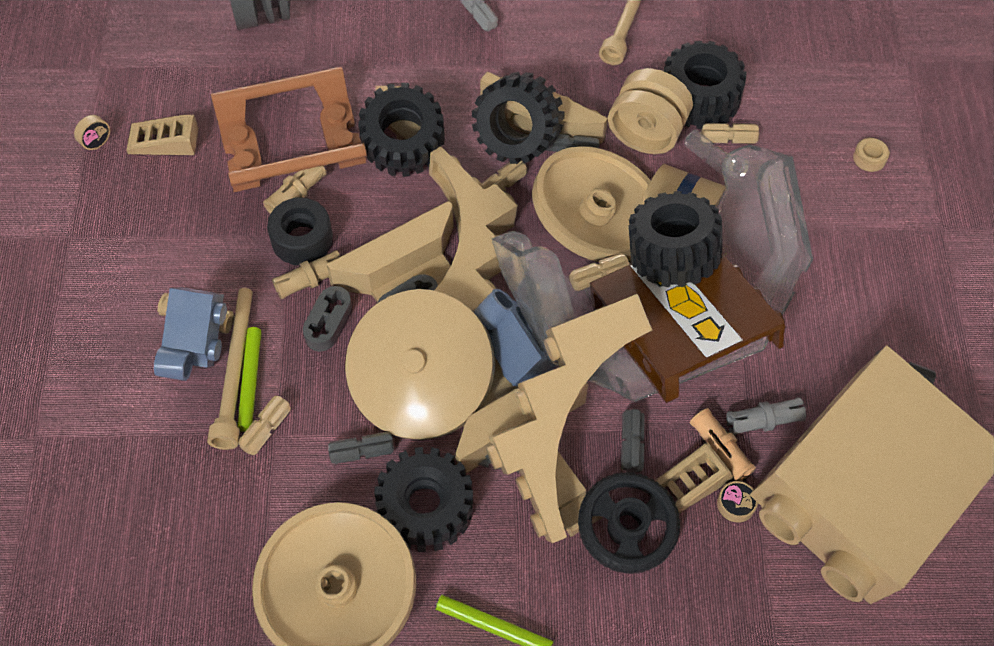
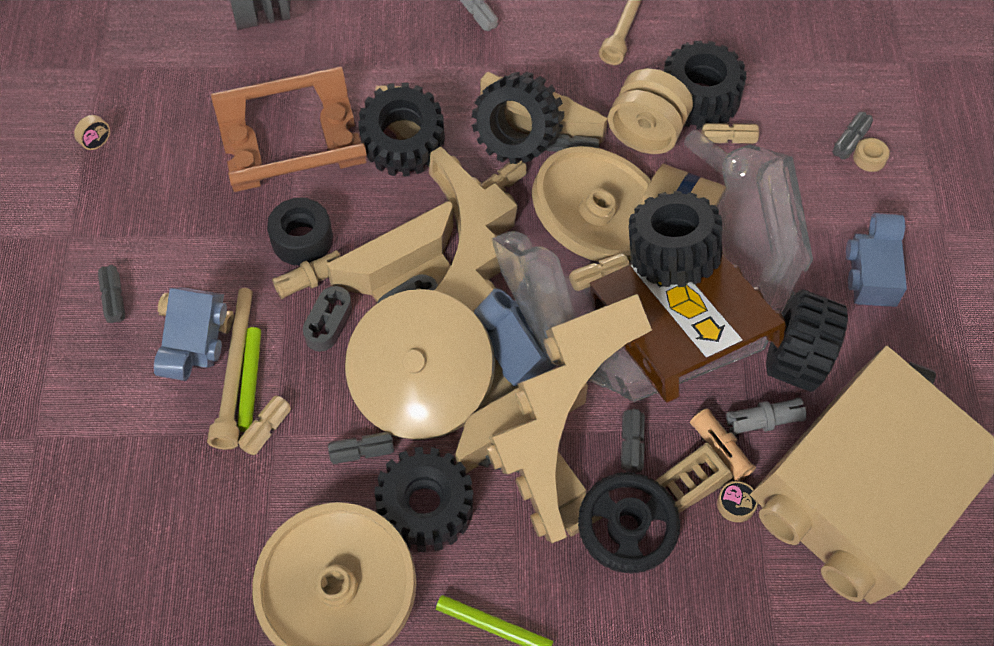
tan slope [127,115,198,155] -> none
tan pin [263,166,327,214] -> none
none -> dark grey piece [98,265,125,324]
none -> black tyre [766,289,848,392]
none -> dark grey piece [832,111,873,160]
none -> sand blue hinge [846,213,907,307]

